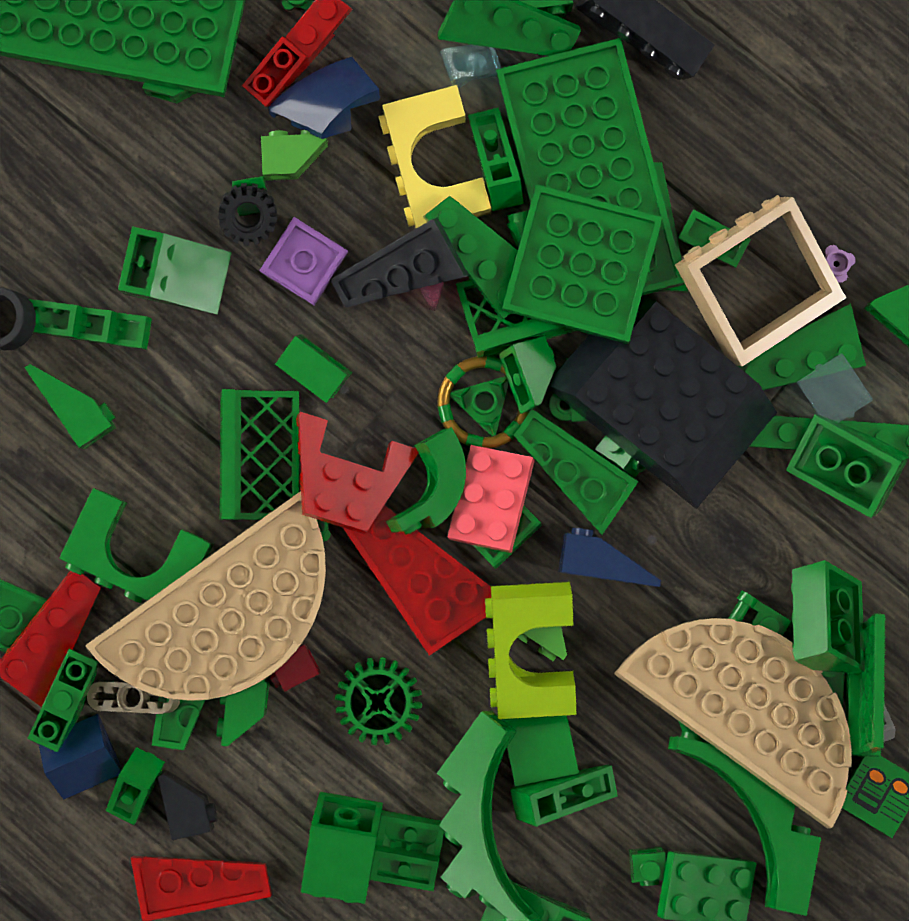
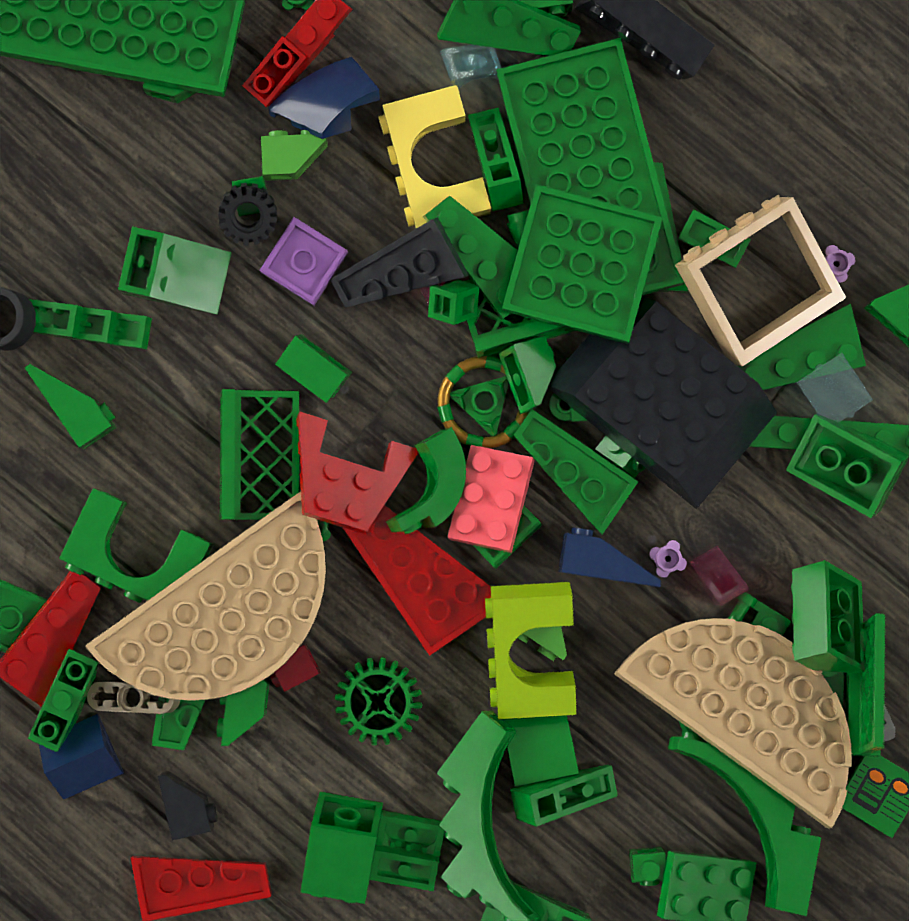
green slope [106,747,165,825] -> none
none -> green brick [428,280,480,325]
none -> lavender plate [649,540,687,577]
none -> clear pink slope [690,546,749,606]

